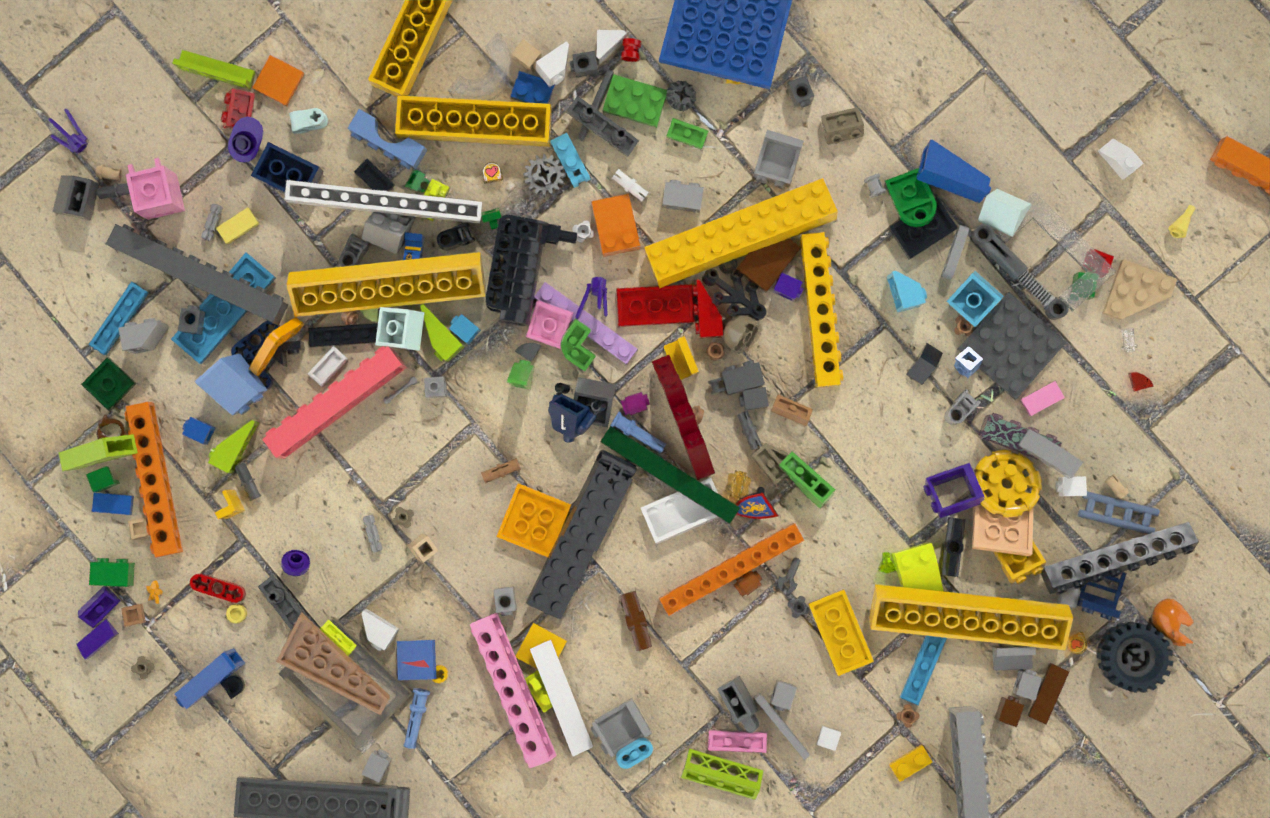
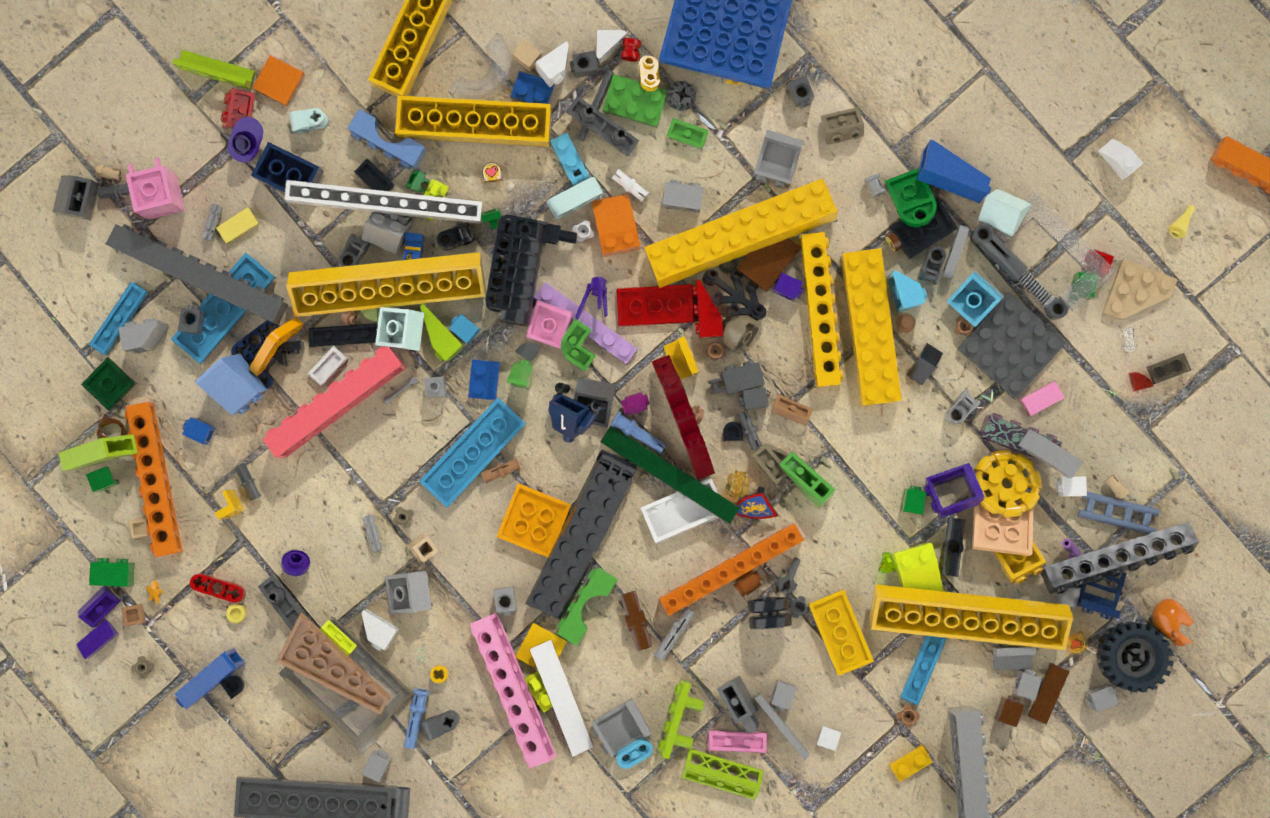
dark purple plant [49,108,88,154] -> none
blue tile [92,493,134,515] -> none
lime slope [208,420,259,474] -> none
tile [397,640,436,680] -> none
light grey gear [524,154,565,196] -> none
medium blue brick [954,346,983,378] -> none
none -> light grey slope [385,571,432,614]
none -> dark azure plate [419,398,526,508]
none -> dark grey piece [421,710,460,741]
none -> blue plate [468,359,500,400]
none -> light aqua beam [546,177,604,219]
none -> bright green arch [556,567,618,646]
none -> yellow plate [639,56,660,92]
none -> light grey pin [654,606,695,661]
none -> lime plate [657,679,704,759]
none -> black tile [723,422,743,441]
none -> black wheel [747,596,792,629]
none -> yellow brick [840,248,902,407]
none -> reddish brown tile [885,232,902,252]
none -> medium nougat plate [896,313,916,333]
none -> green brick [901,485,926,515]
none -> dark grey piece [918,247,946,285]
none -> medium lavender arm [1062,539,1081,559]
none -> light grey brick [1085,683,1119,712]
none -> clear smoke plate [1146,353,1191,385]

